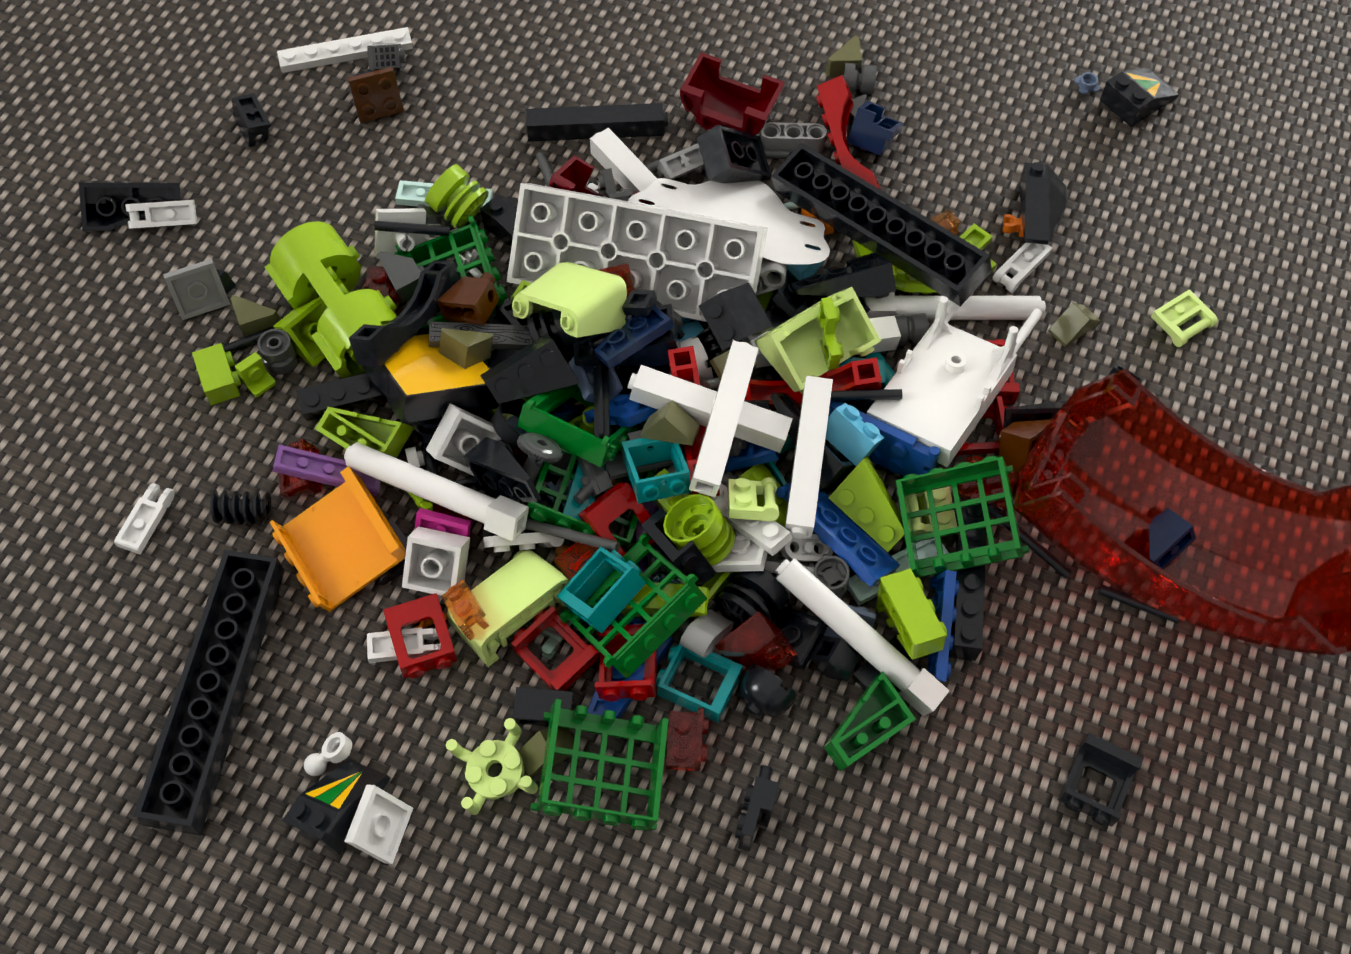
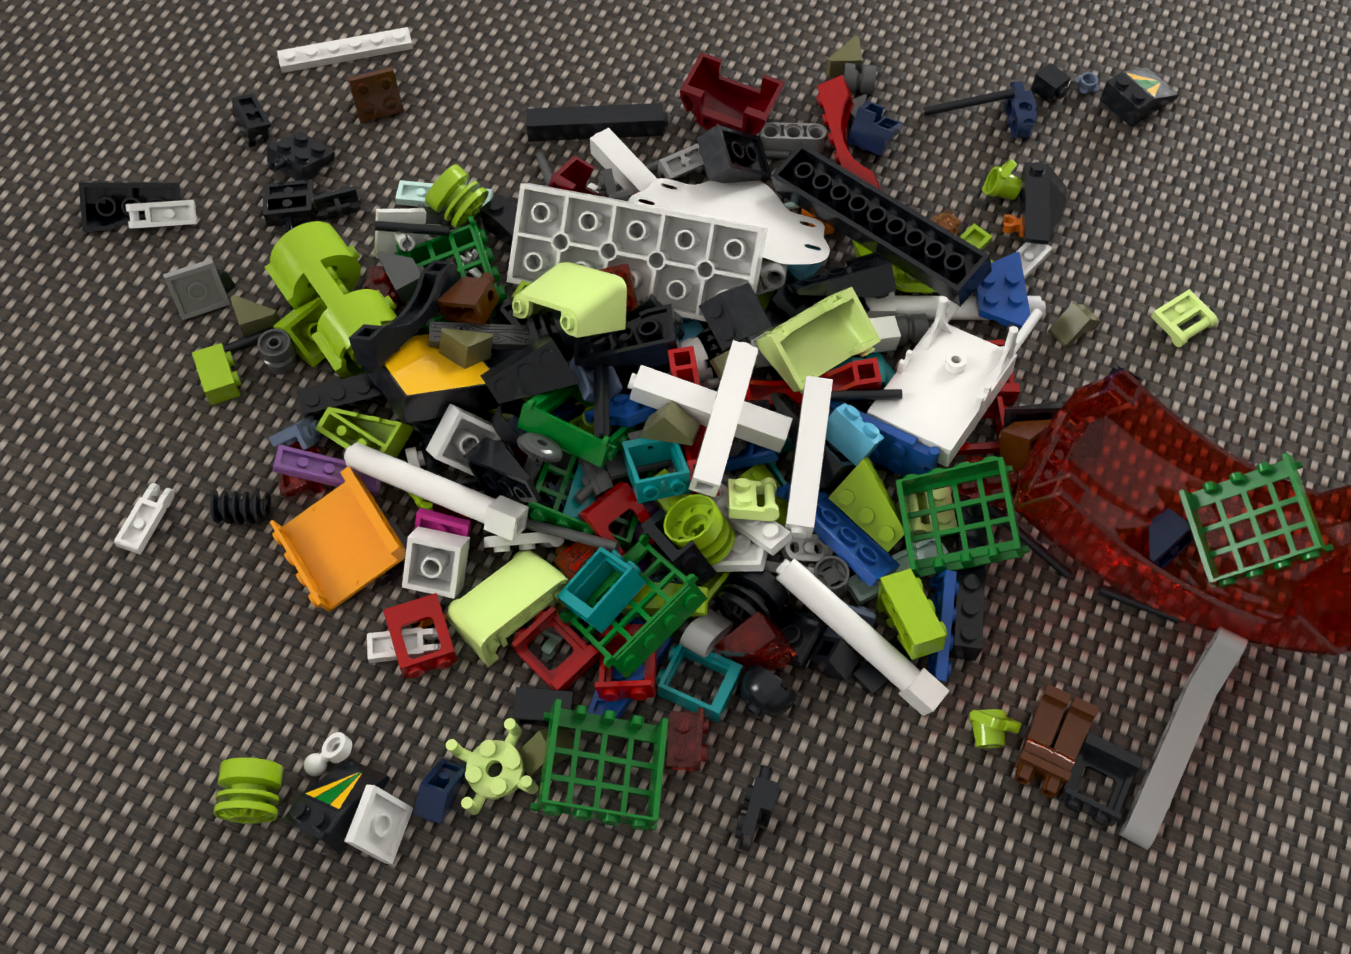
black brick [133,550,285,836] -> none
lime bracket [235,352,276,397] -> none
dark grey slope [367,43,406,70] -> none
clear orange hinge [441,579,489,640] -> none
dark blue wing [594,305,674,369] -> none
black plate [622,290,657,316] -> none
lime plate [818,297,844,370] -> none
green wedge [824,671,916,771] -> none
none -> lime wheel [213,758,284,824]
none -> black plate [263,179,315,234]
none -> black plate [267,131,335,180]
none -> sand blue bracket [268,415,324,450]
none -> black hips [313,185,361,220]
none -> dark blue slope [413,758,466,824]
none -> black piece [923,88,1015,116]
none -> lime piece [969,709,1022,749]
none -> blue wing [975,252,1033,334]
none -> lime piece [982,158,1022,200]
none -> dark blue piece [1004,81,1037,139]
none -> reddish brown hips [1013,684,1099,799]
none -> black brick [1031,63,1070,104]
none -> light grey beam [1120,626,1248,850]
none -> green window [1178,452,1334,588]

